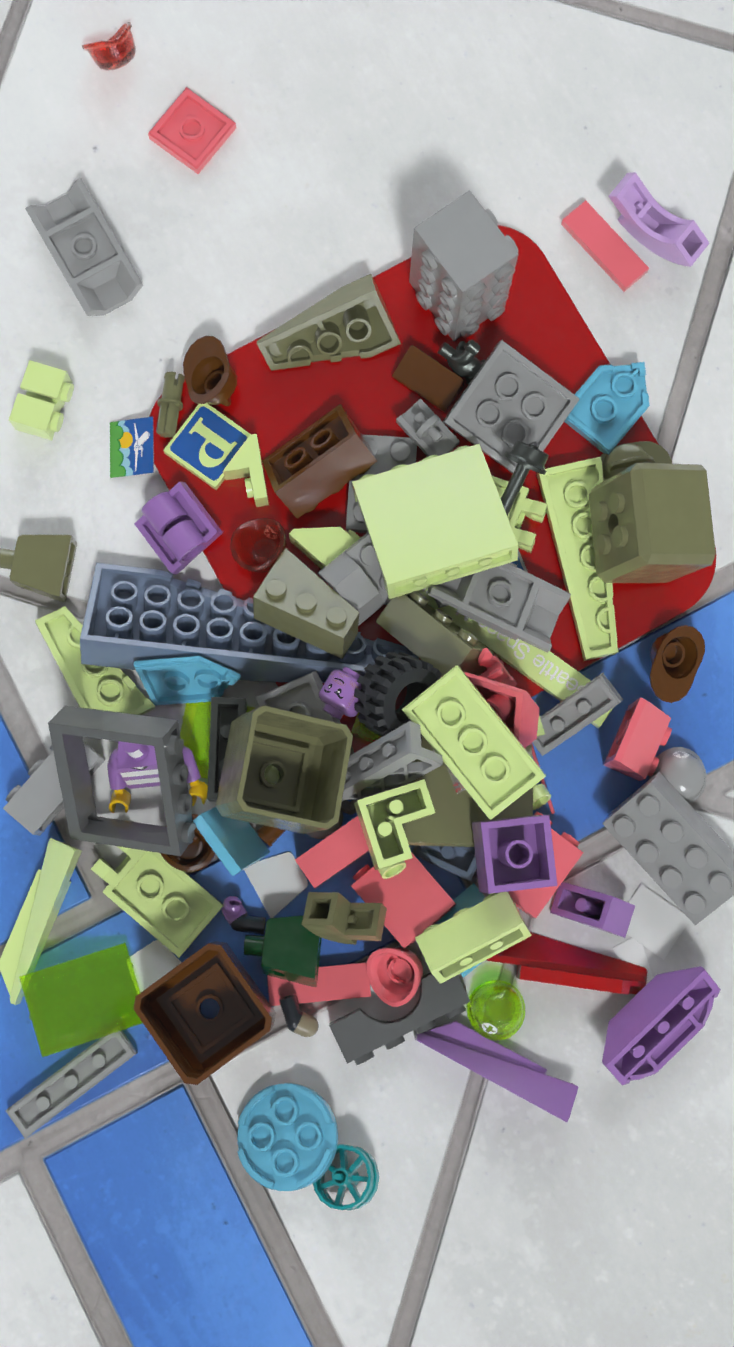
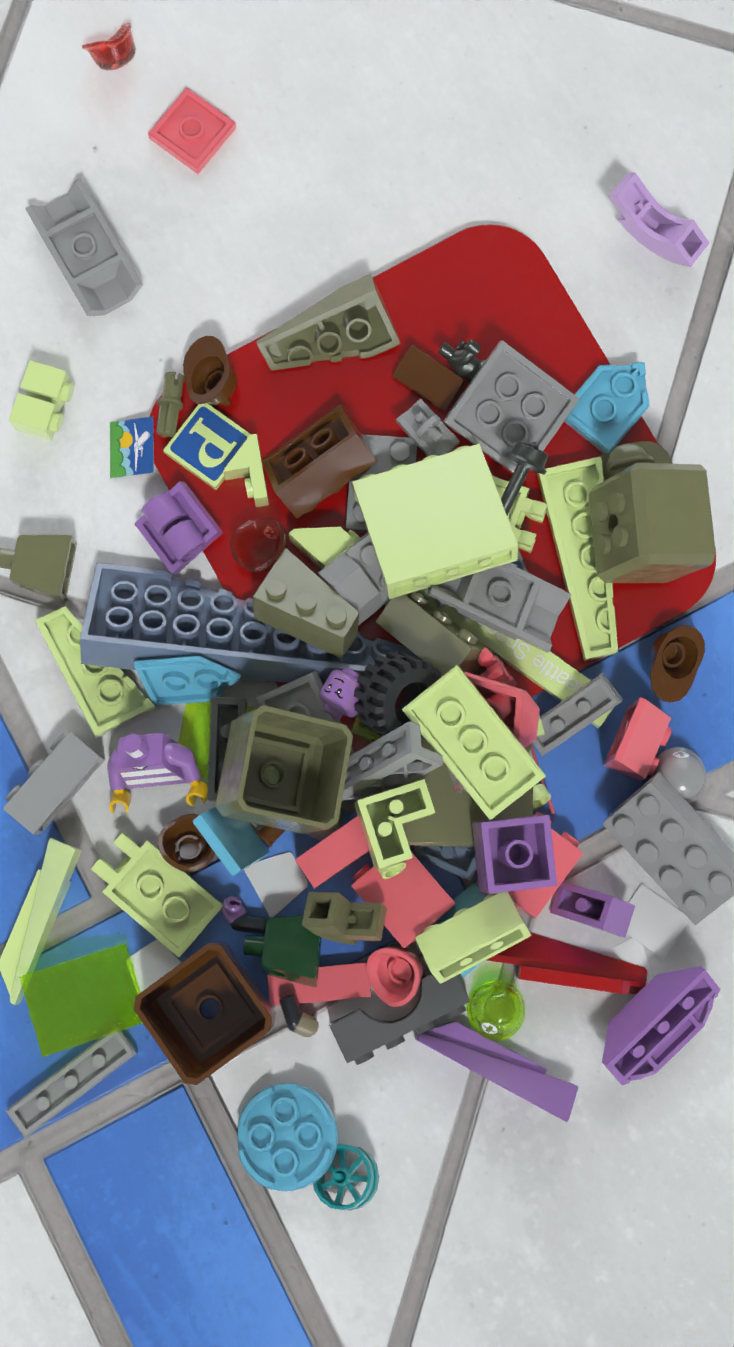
dark grey window [48,706,196,856] -> none
light grey brick [409,190,519,341] -> none
coral tile [561,200,649,292] -> none

